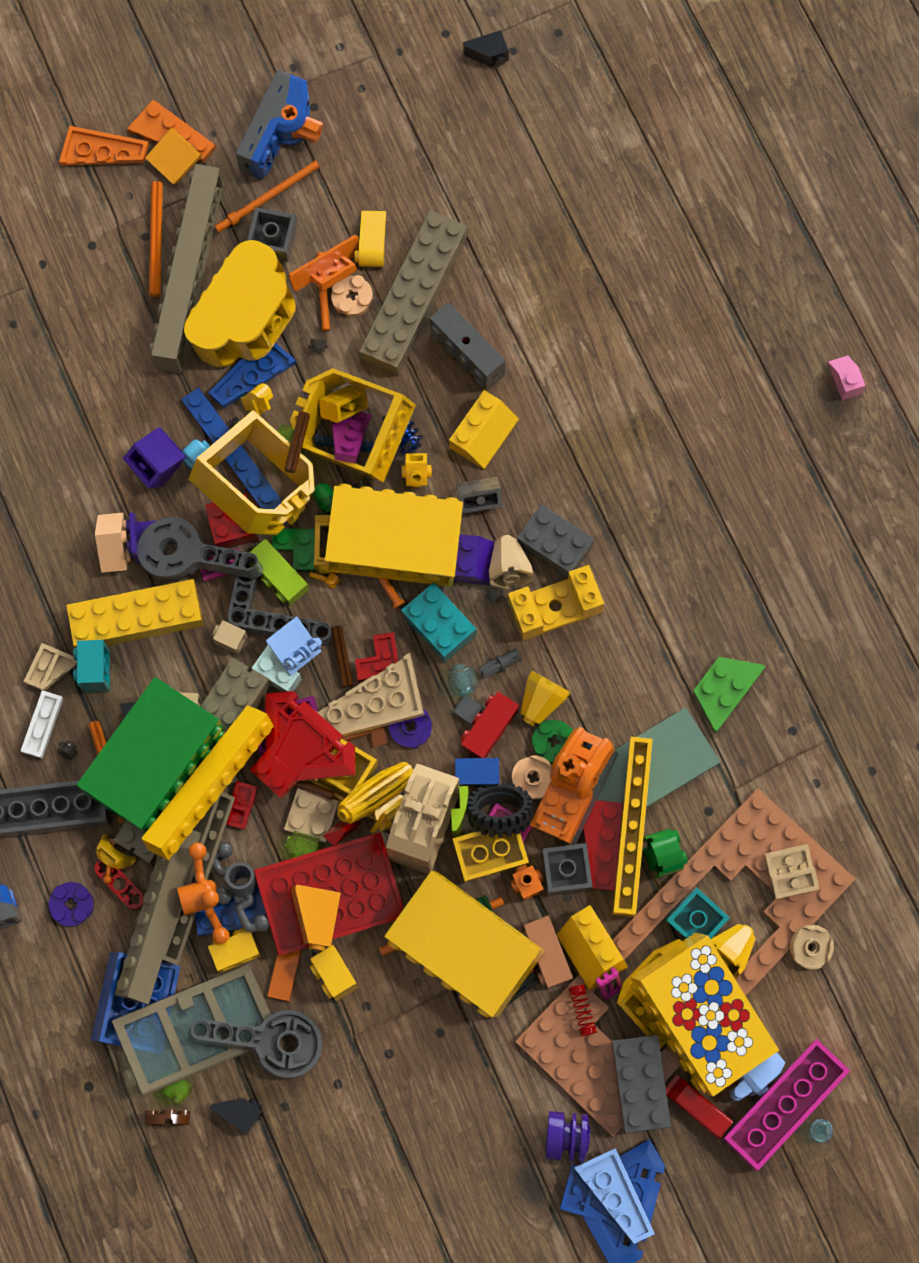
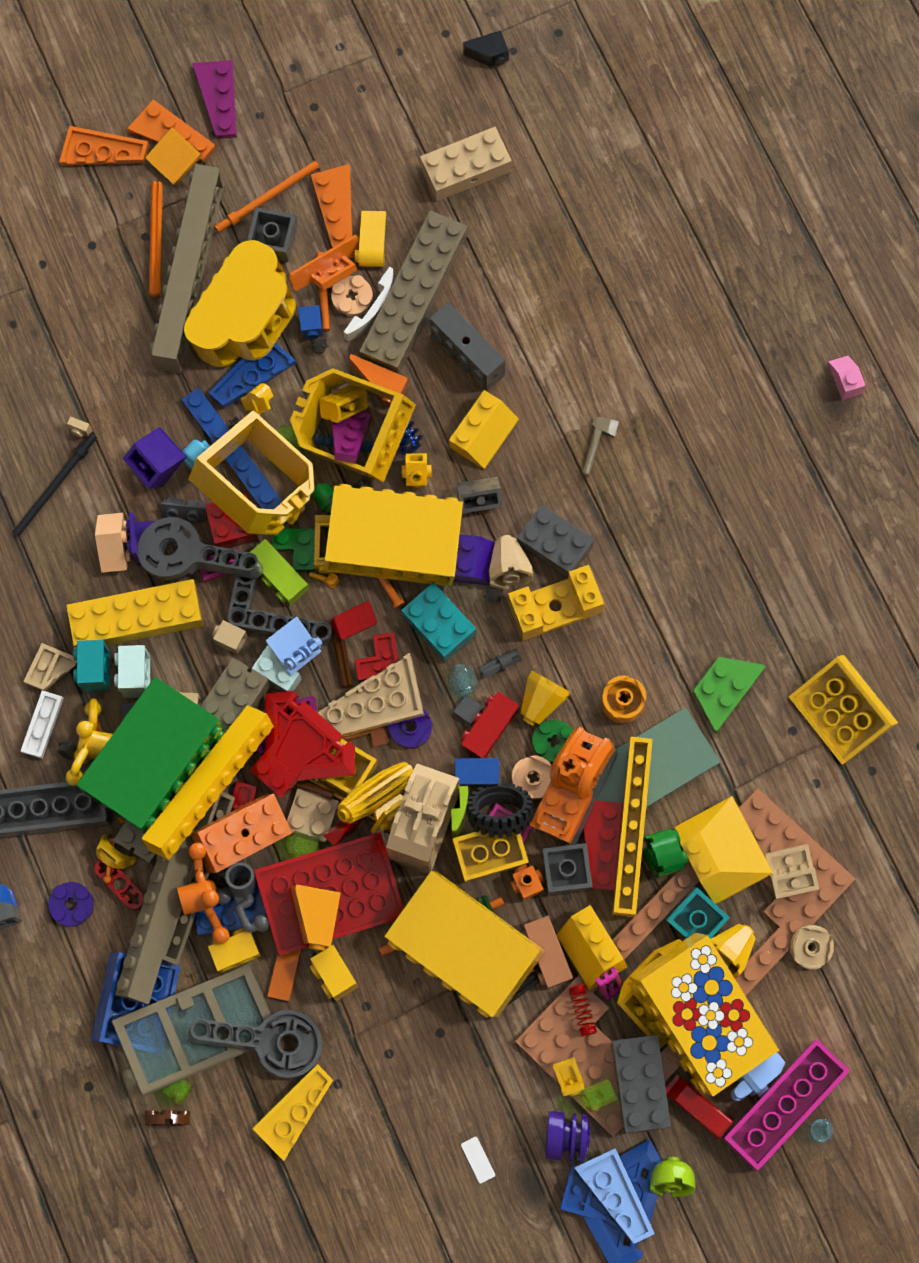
black slope [209,1098,264,1135] -> none
piece [236,70,323,180] -> none
reddish brown axle [284,411,310,473] -> none
none -> black bar [13,433,97,536]
none -> yellow wheel [66,698,113,786]
none -> tan plate [67,416,93,438]
none -> light aqua brick [114,645,150,698]
none -> dark grey hinge [161,497,206,522]
none -> orange brick [190,793,292,873]
none -> magenta wing [192,60,237,139]
none -> yellow wing [252,1064,333,1161]
none -> blue brick [298,305,323,340]
none -> orange wing [311,164,352,248]
none -> red slope [330,601,377,641]
none -> white slope [344,267,394,342]
none -> orange slope [349,354,409,406]
none -> tan brick [420,126,512,201]
none -> white sticker [461,1137,495,1184]
none -> yellow bracket [553,1057,584,1096]
none -> clear neon green brick [581,1078,618,1112]
none -> dark tan piece [582,417,619,477]
none -> light orange brick [601,675,646,724]
none -> lime cylinder [650,1157,695,1197]
none -> yellow slope [674,796,774,904]
none -> yellow slope [789,655,898,765]

